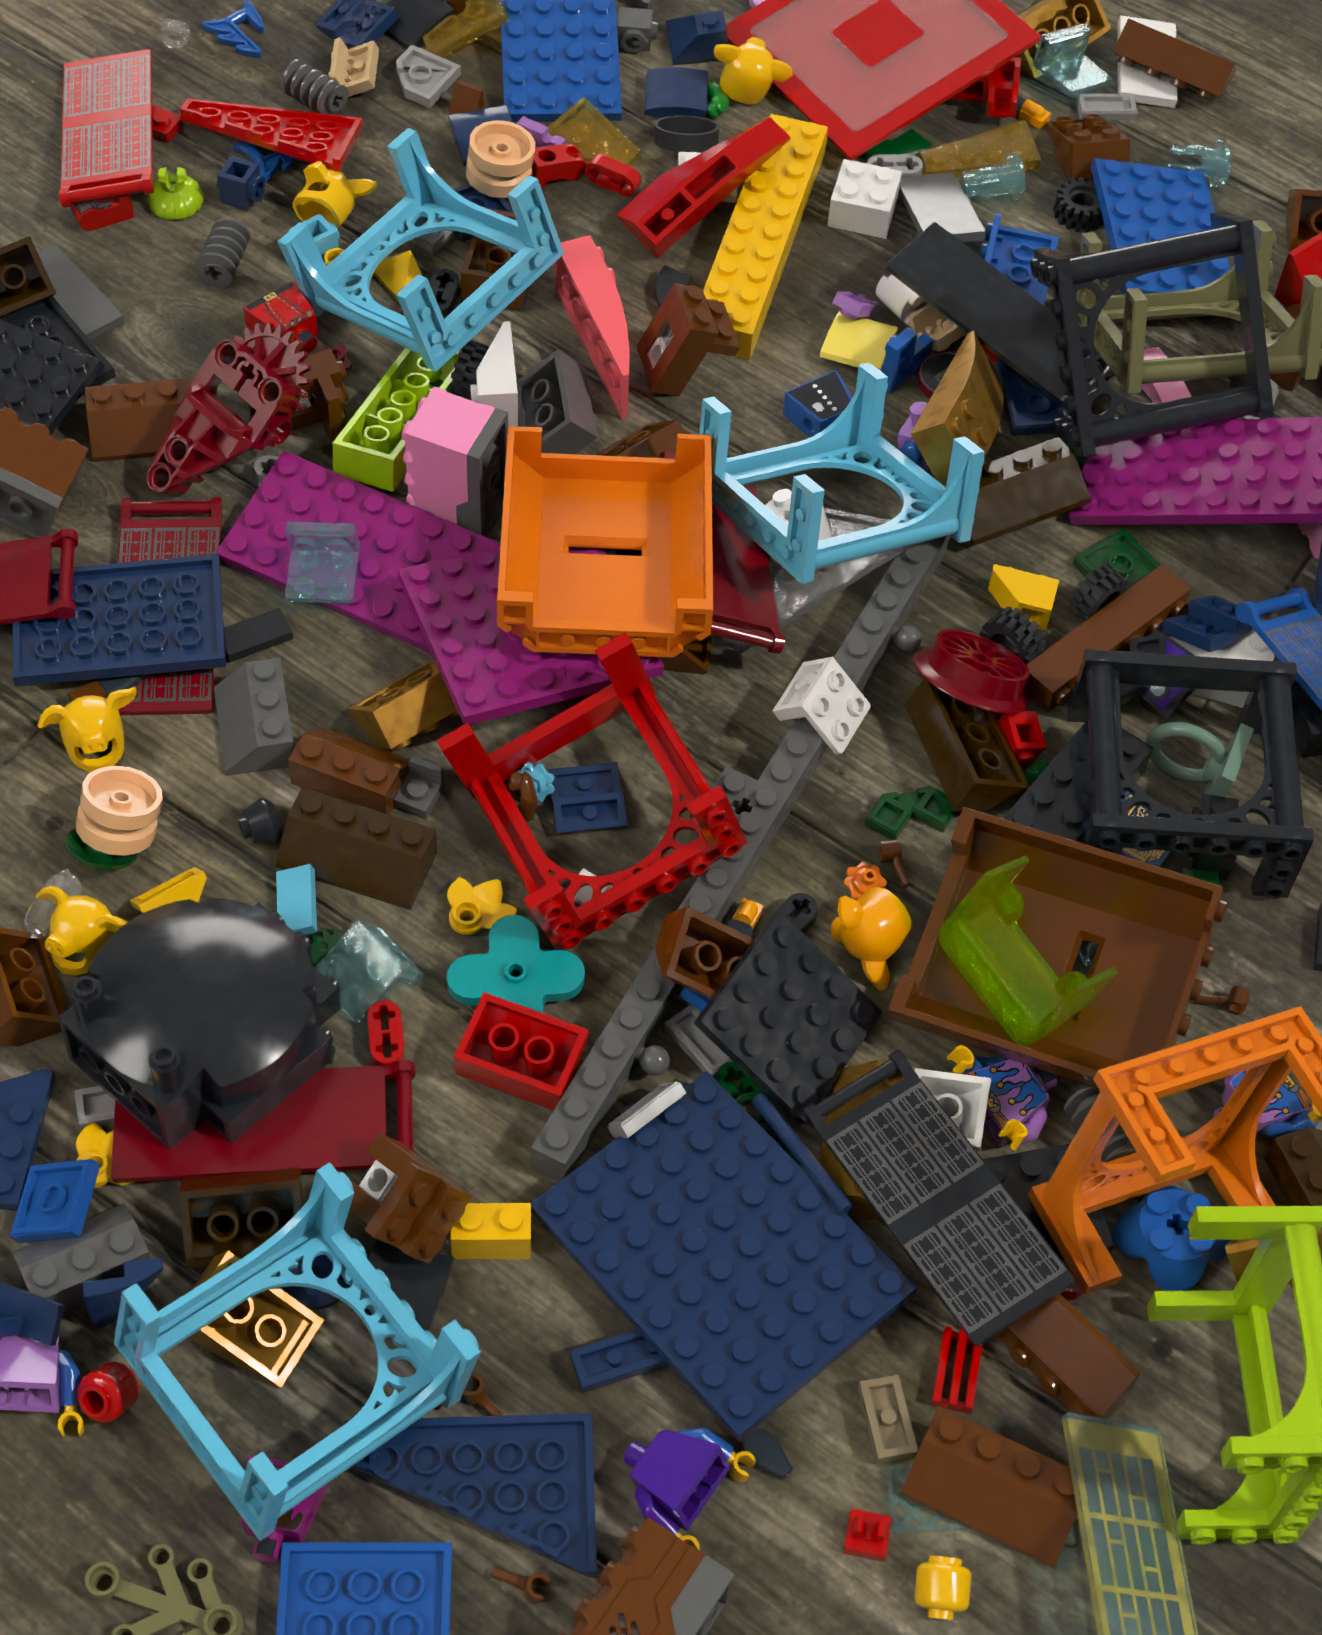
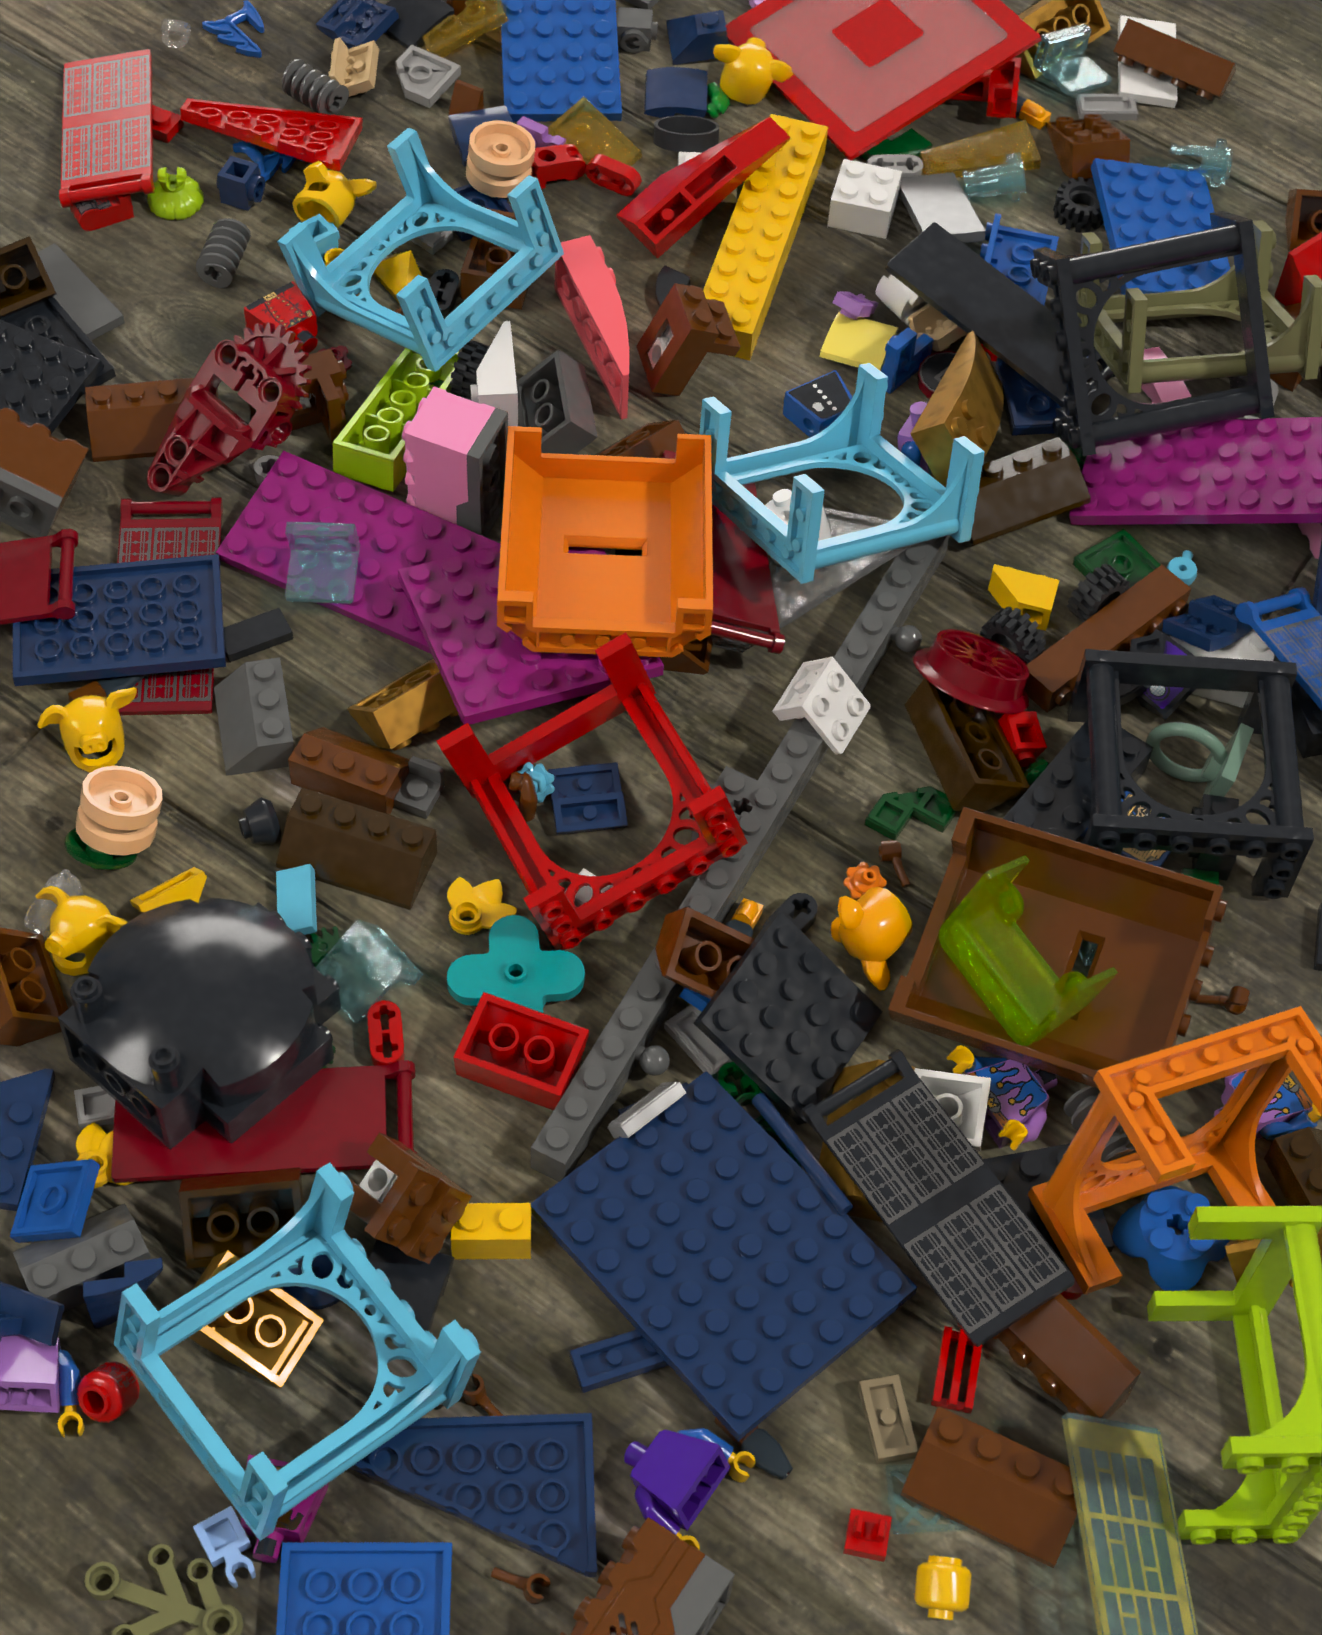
none -> light blue plate [193,1506,256,1588]
none -> medium azure piece [1166,550,1197,586]

